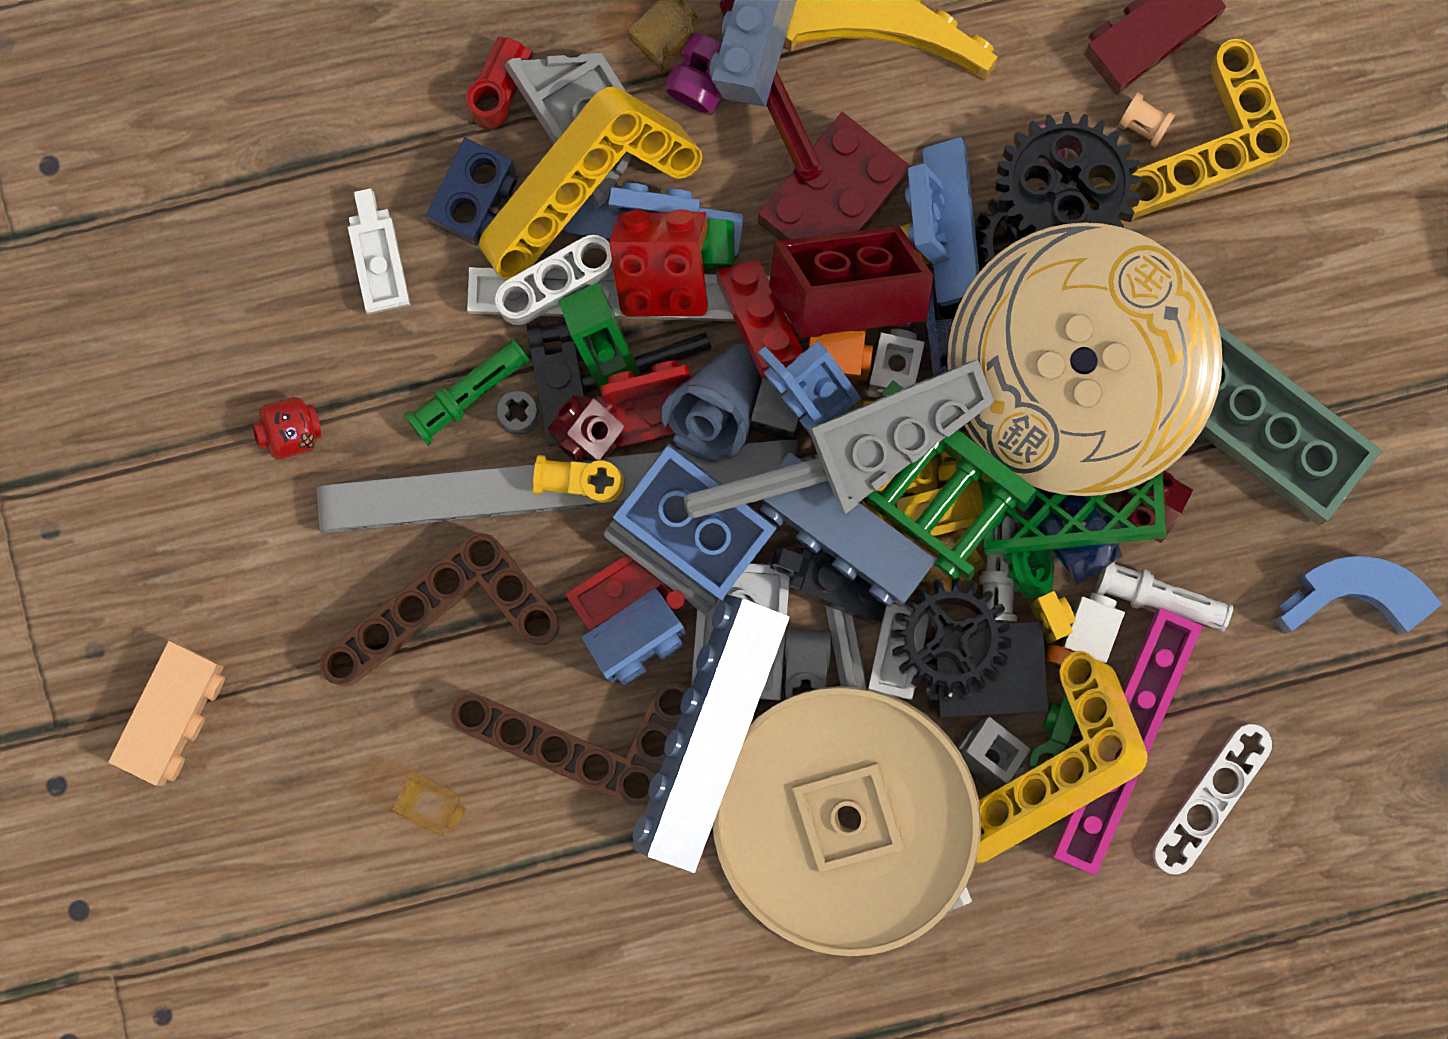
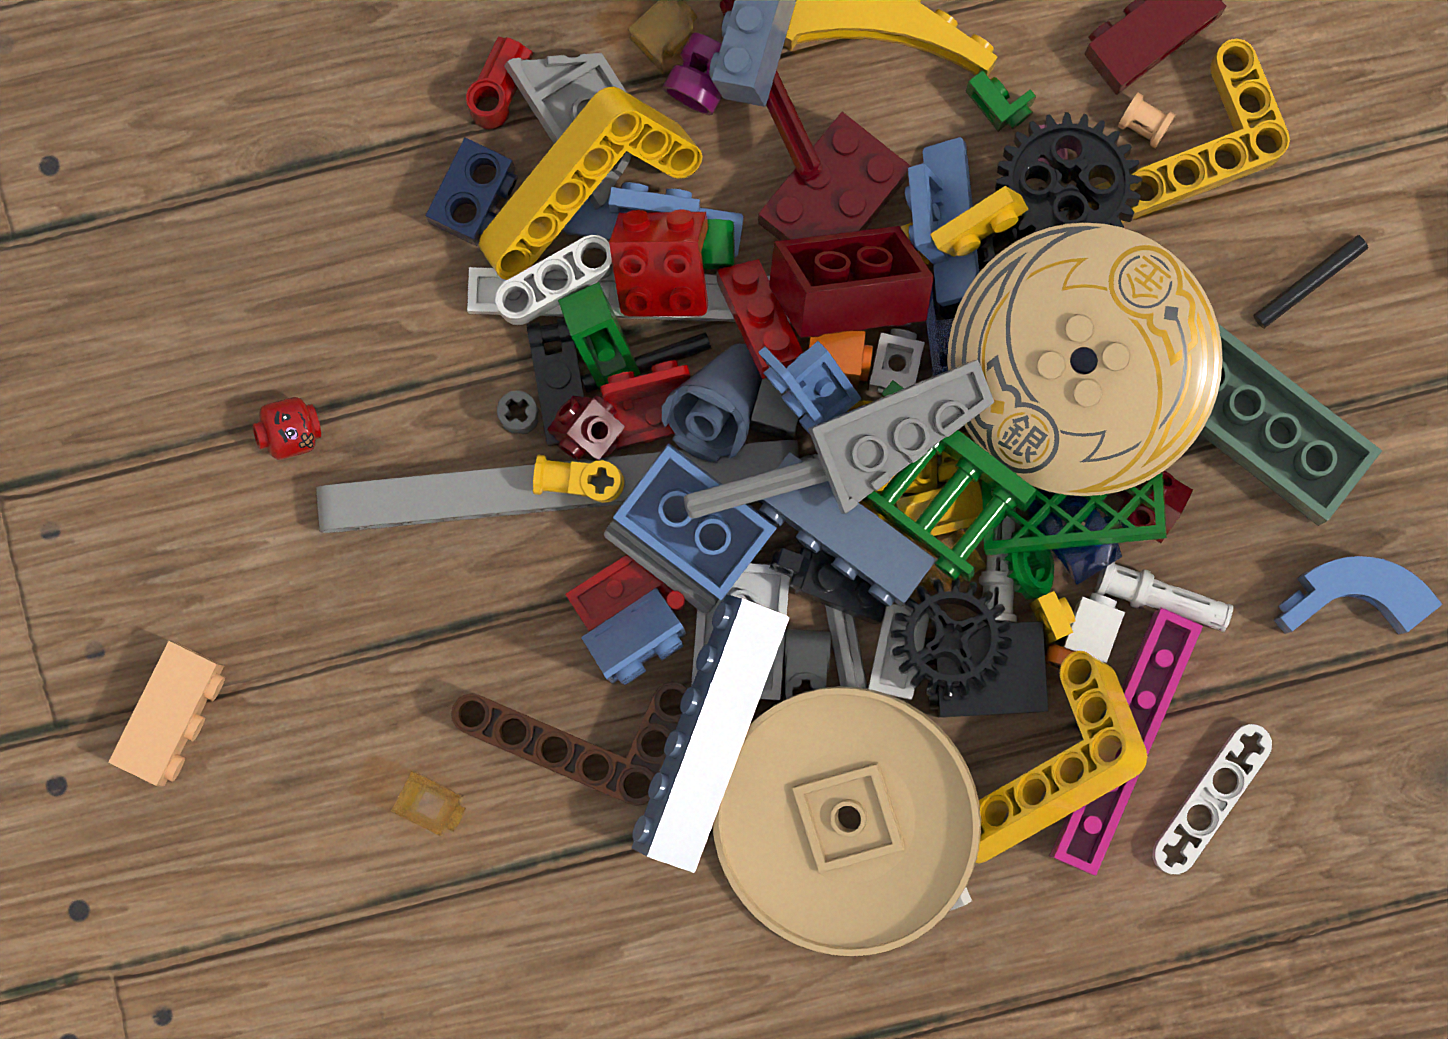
reddish brown beam [320,533,560,686] -> none
white hinge [348,188,411,315] -> none
green pin [404,338,530,446] -> none
light grey brick [957,717,1031,790] -> none
green plate [1028,696,1076,768] -> none
none -> yellow plate [930,186,1029,257]
none -> green bracket [966,70,1036,132]
none -> black bar [1253,235,1369,329]

